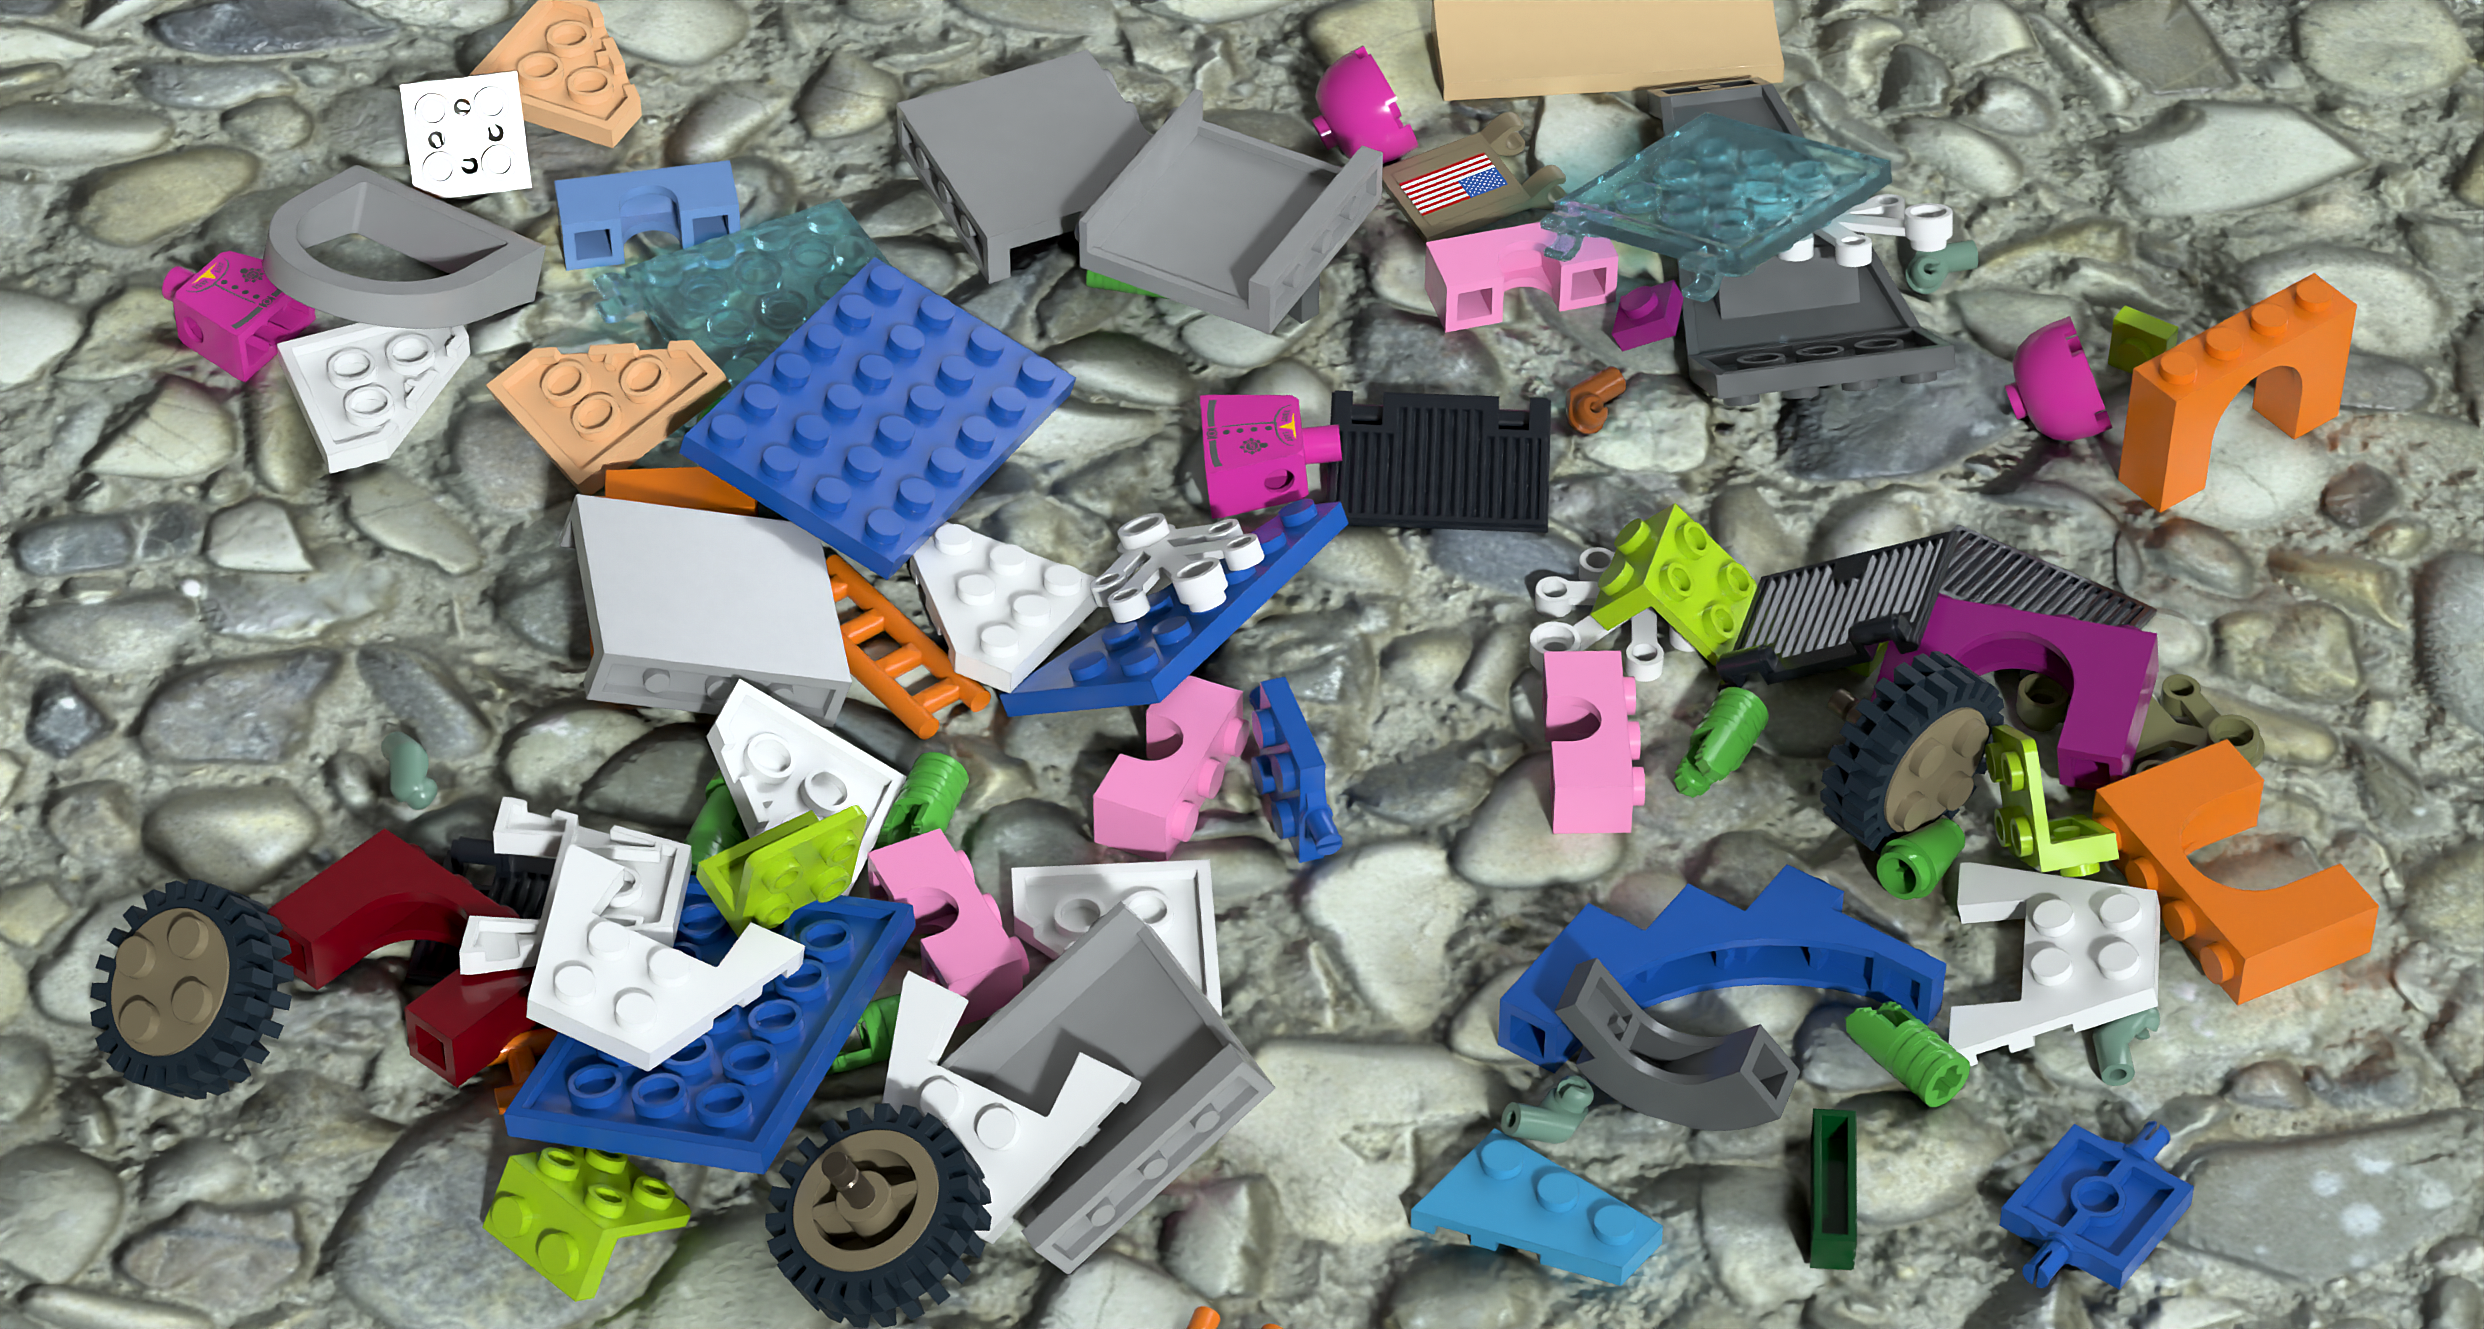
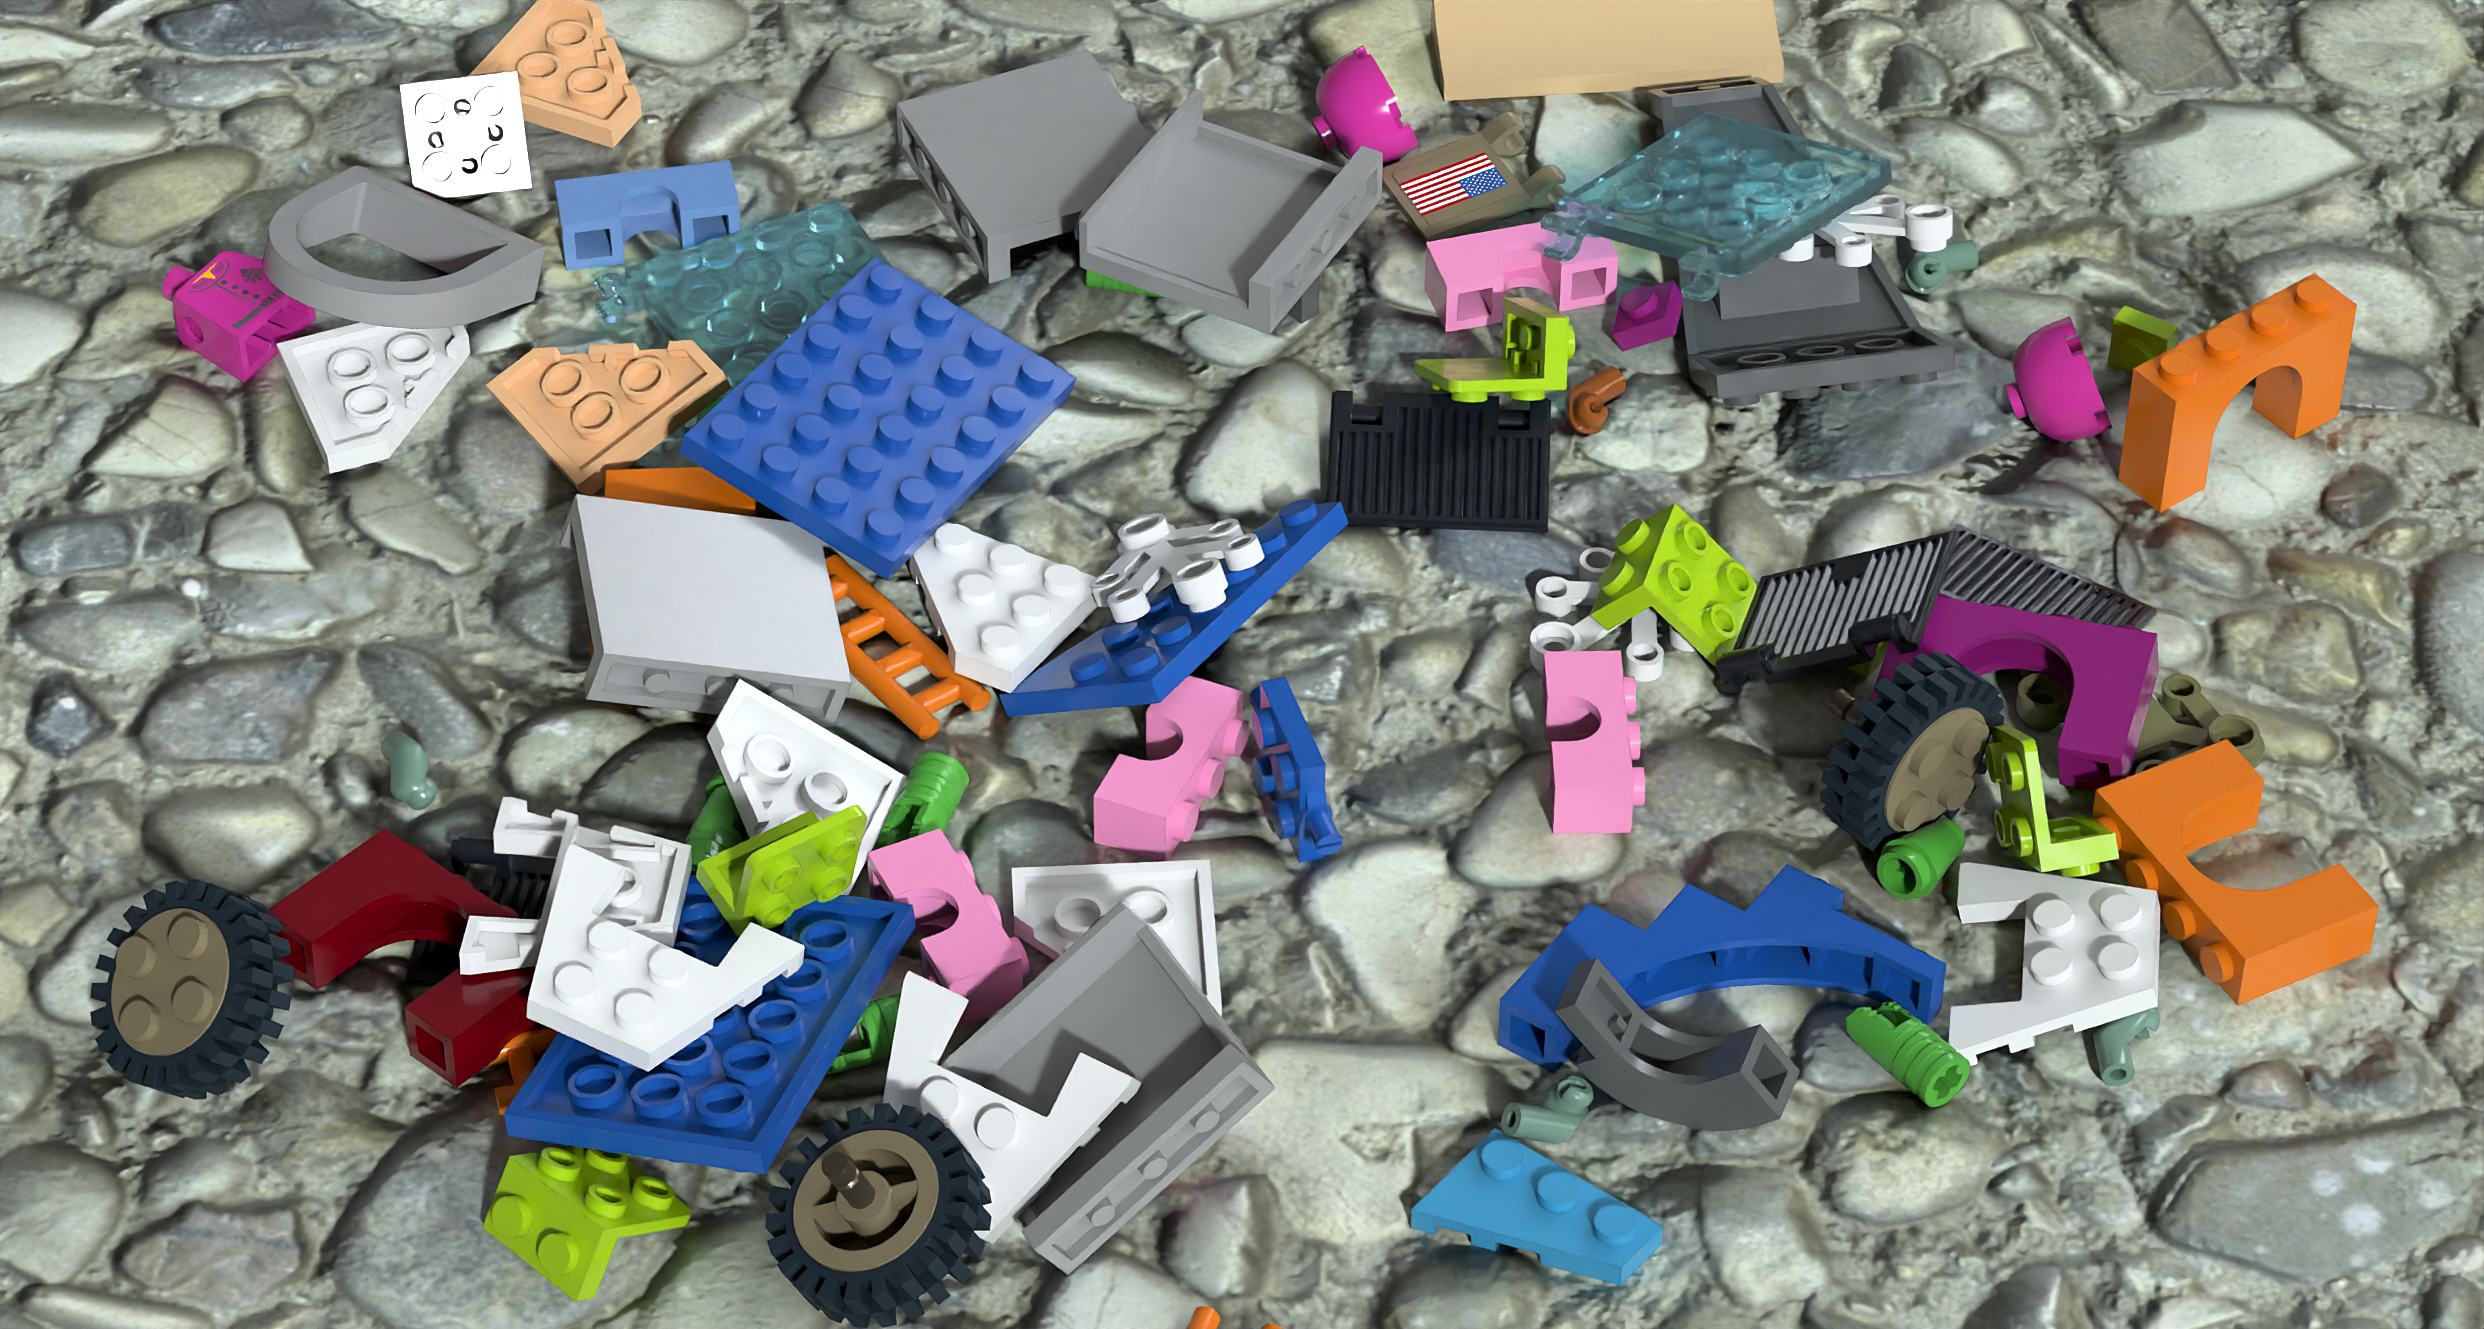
dark pink torso [1200,395,1342,519] -> none
bright green hinge [1674,687,1769,798] -> none
dark green piece [1810,1108,1857,1270] -> none
blue plate [1999,1121,2194,1290] -> none
none -> lime bracket [1414,297,1575,402]

